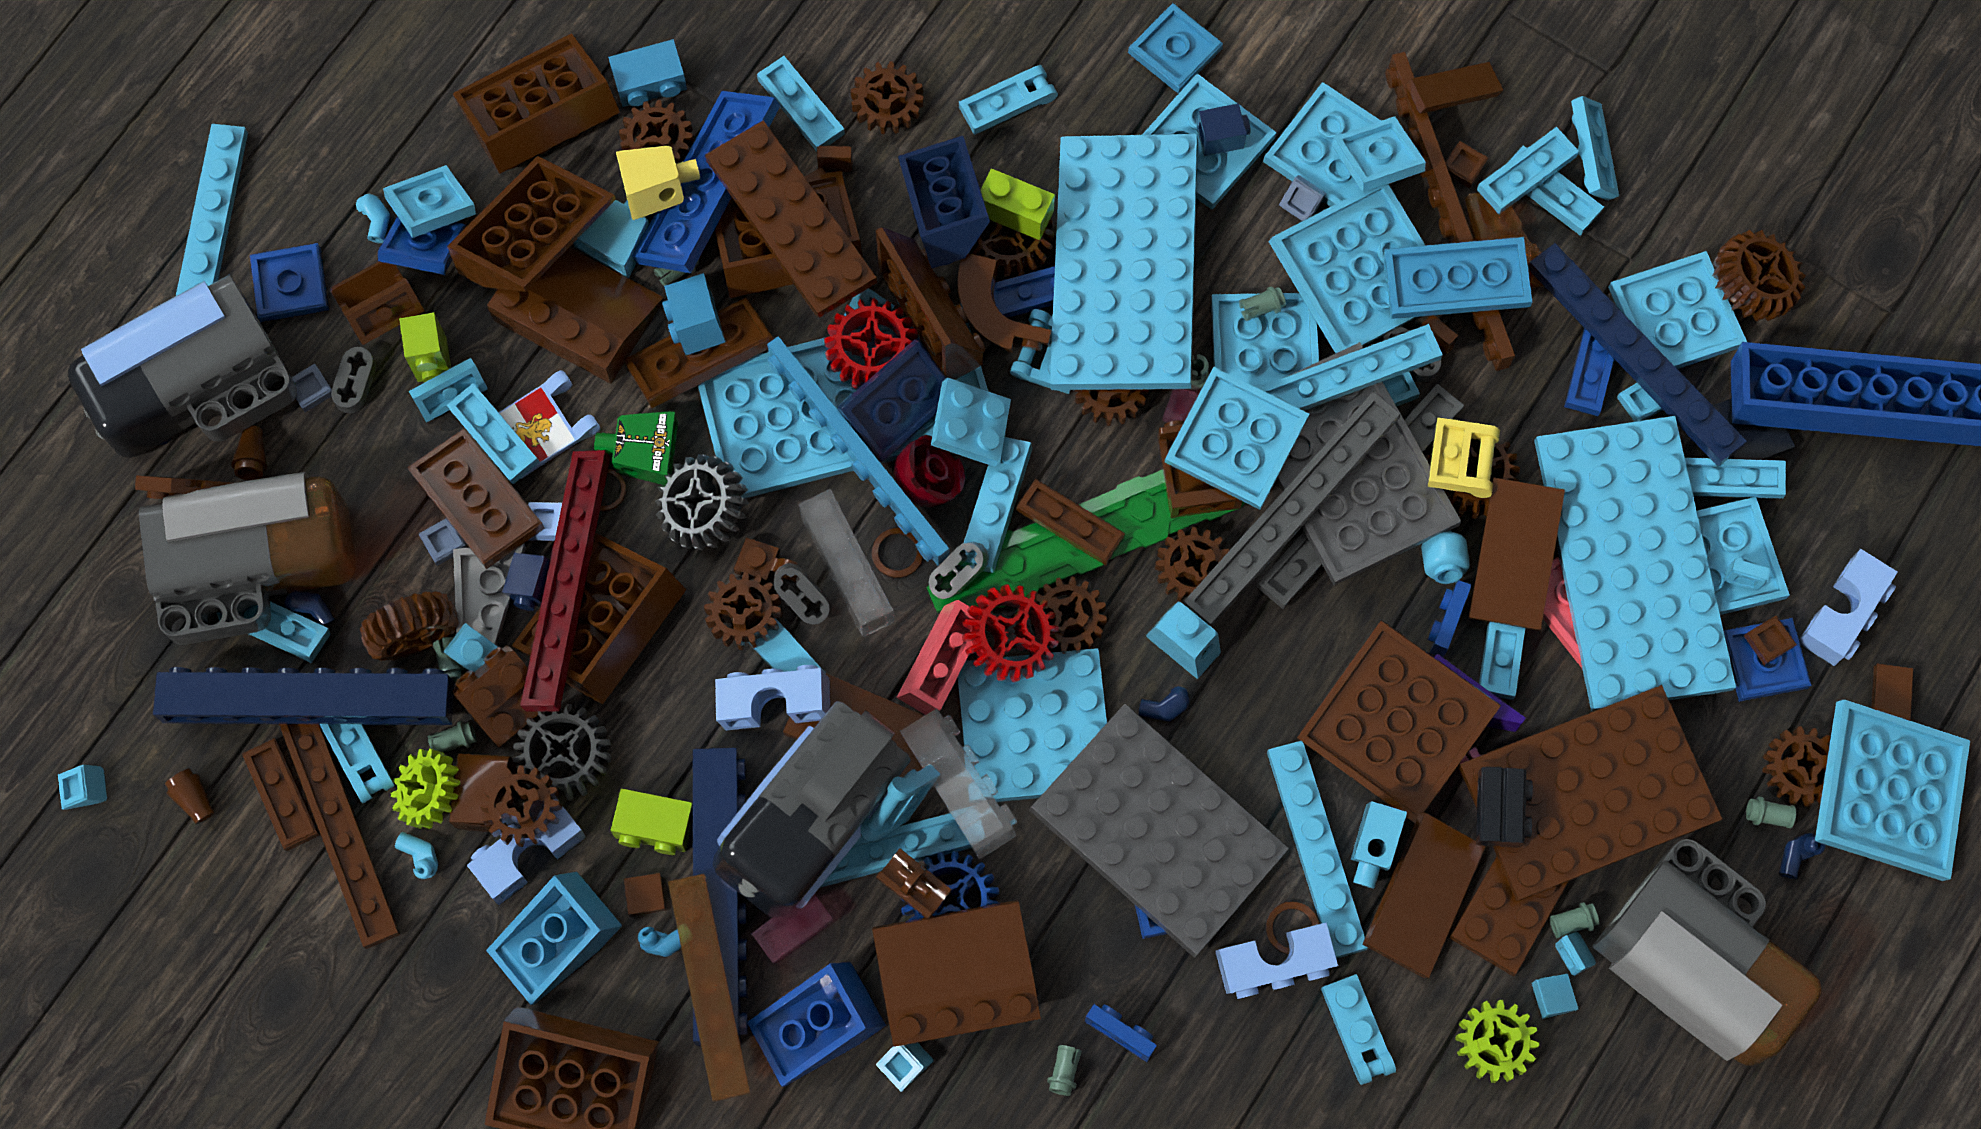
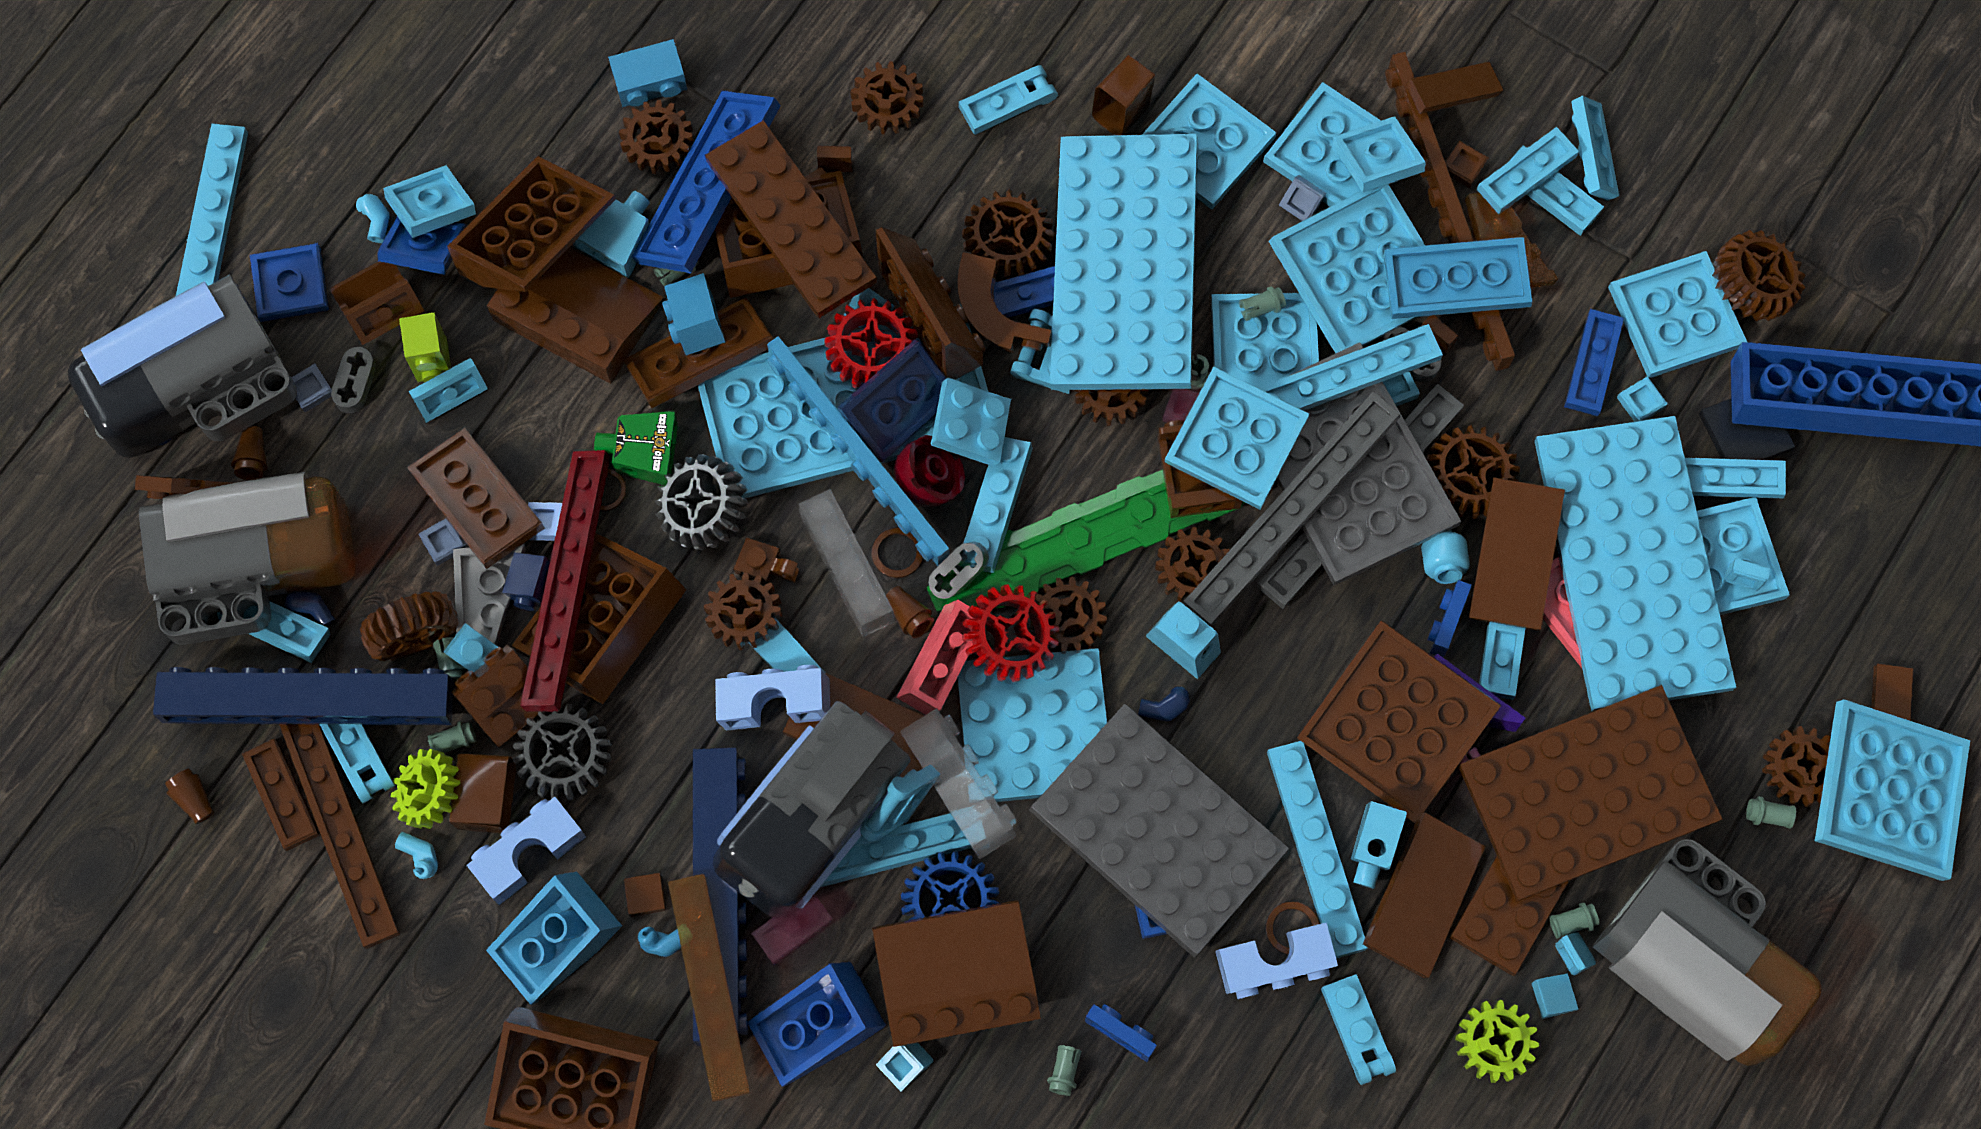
medium azure slope [58,764,107,810] -> none
medium azure plate [446,383,540,484] -> none
reddish brown slope [452,33,620,174] -> none
reddish brown gear [480,765,562,847] -> none
flag [498,370,600,478] -> none
lime brick [611,789,693,855] -> none
light yellow torso [616,146,700,220] -> none
medium azure plate [757,56,845,152] -> none
dark grey beam [774,563,830,624] -> none
reddish brown hips [876,848,952,920] -> none
dark blue slope [898,135,990,269] -> none
lime brick [980,168,1055,240] -> none
reddish brown tile [1016,479,1125,565] -> none
dark azure plate [1128,3,1223,94] -> none
dark blue brick [1196,103,1251,156] -> none
light yellow plate [1428,418,1500,498] -> none
black brick [1476,767,1533,848] -> none
dark blue plate [1528,243,1747,467] -> none
blue tile [1724,618,1812,702] -> none
reddish brown tile [1744,616,1797,666] -> none
dark blue arm [1779,833,1825,879] -> none
light blue arch [1799,549,1898,666] -> none
none -> reddish brown cone [884,586,934,638]
none -> reddish brown piece [1092,55,1155,136]

